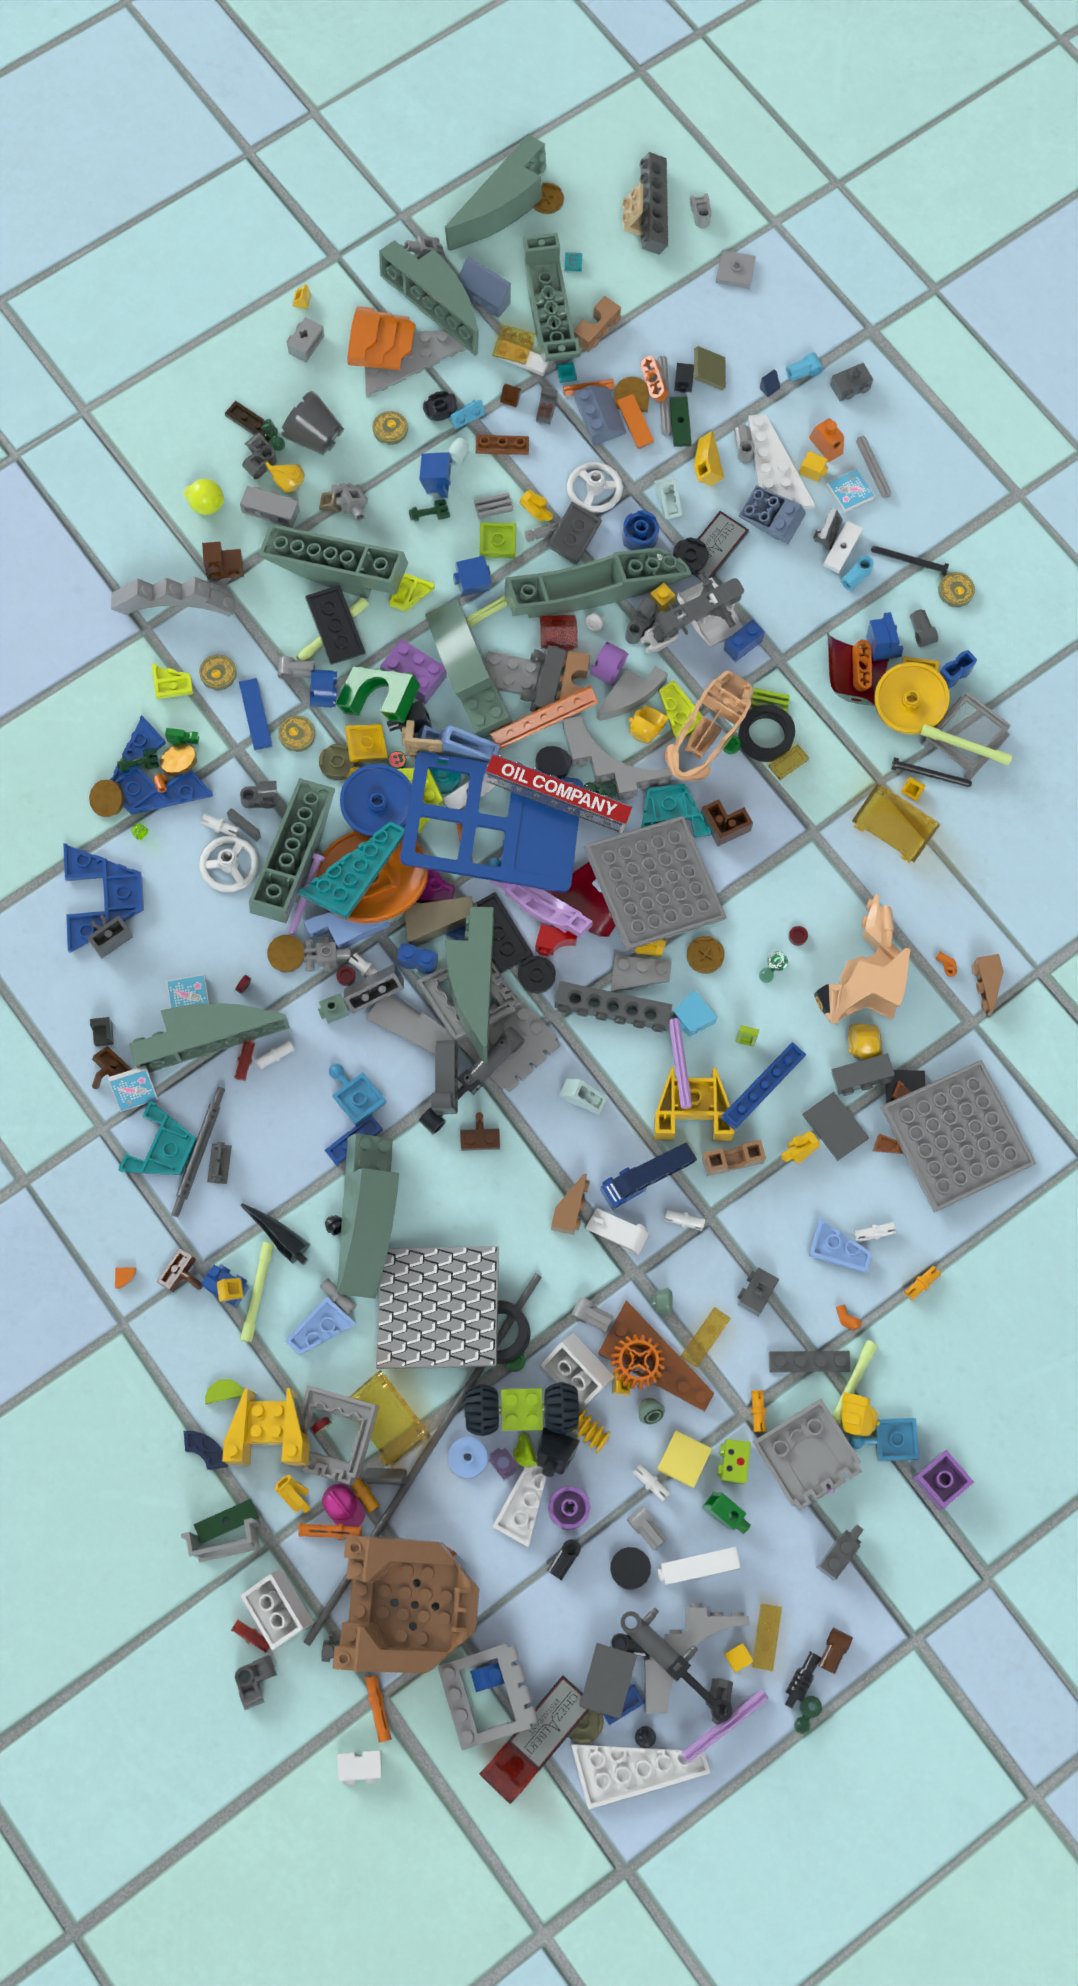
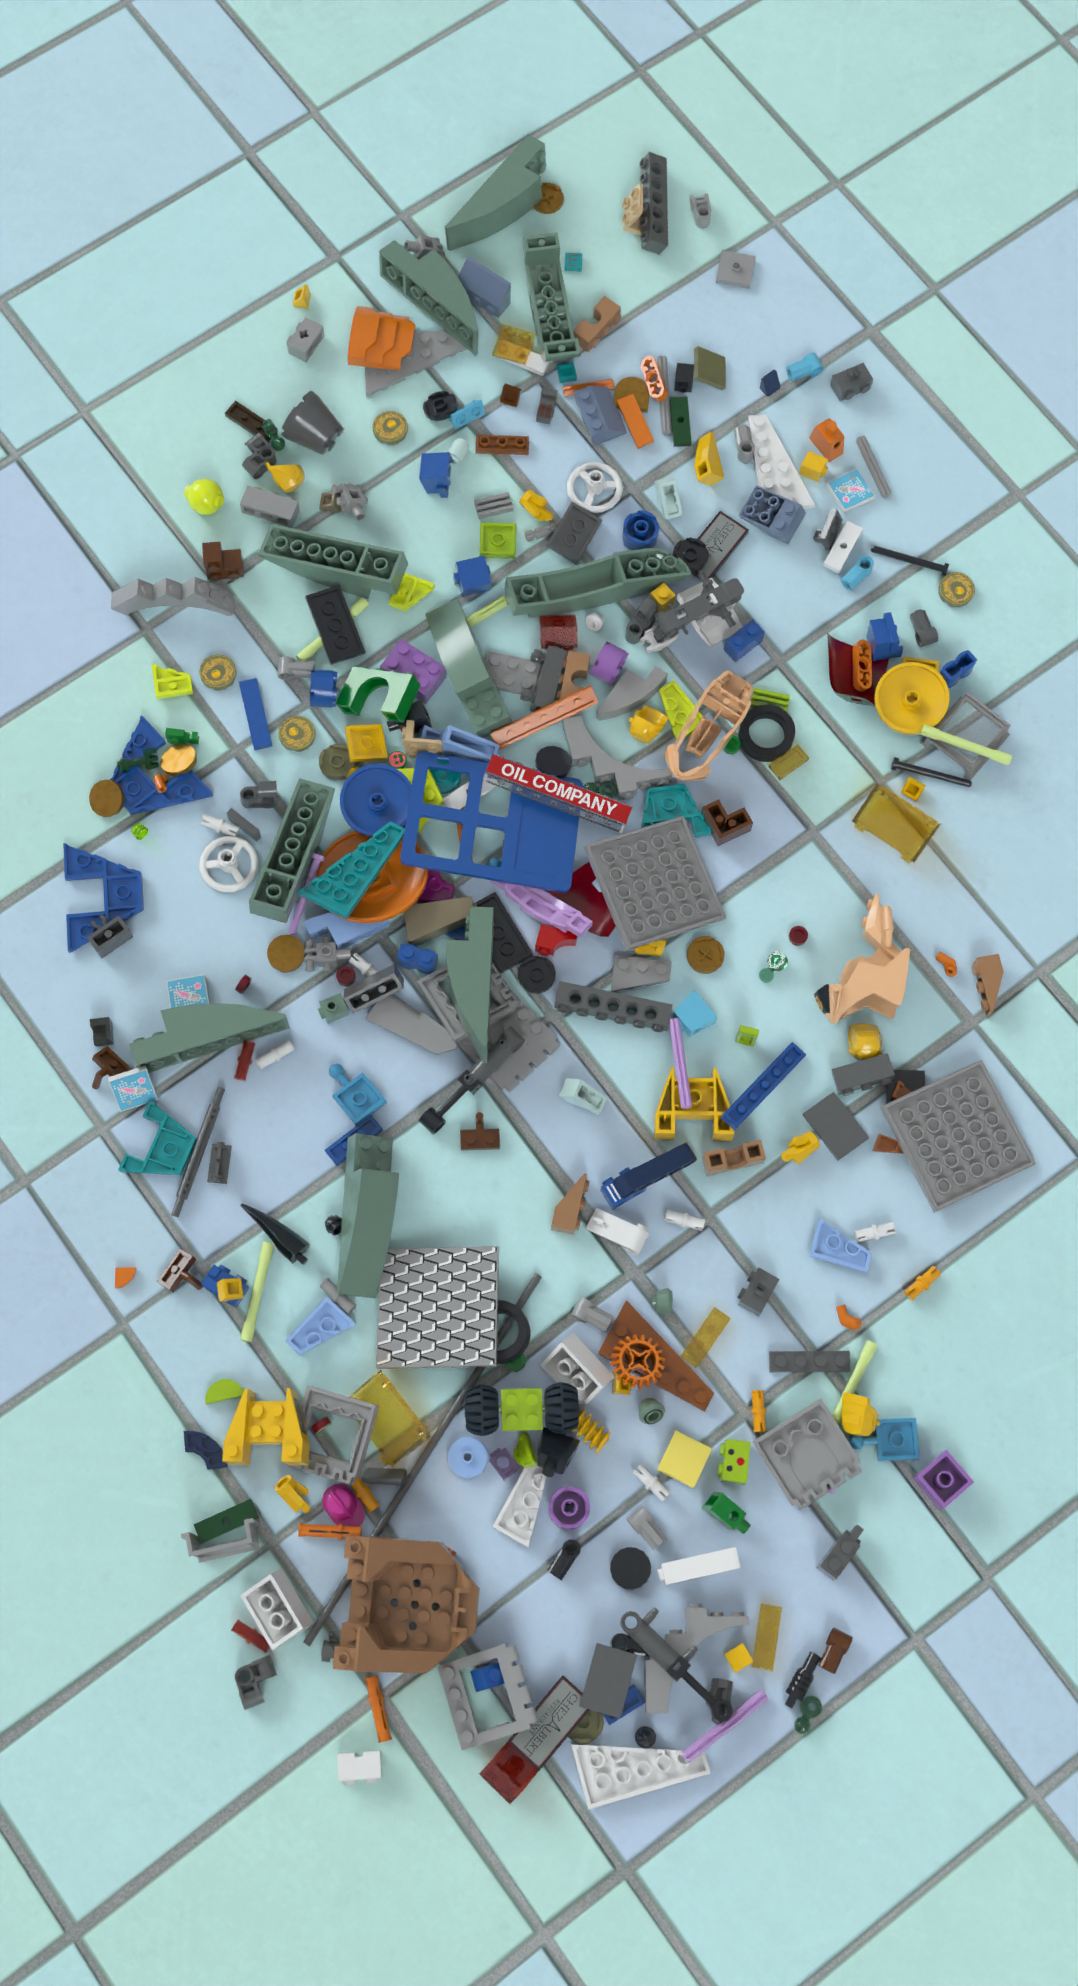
dark green hinge [409,499,450,522] -> none
dark grey beam [431,1040,458,1115] -> none

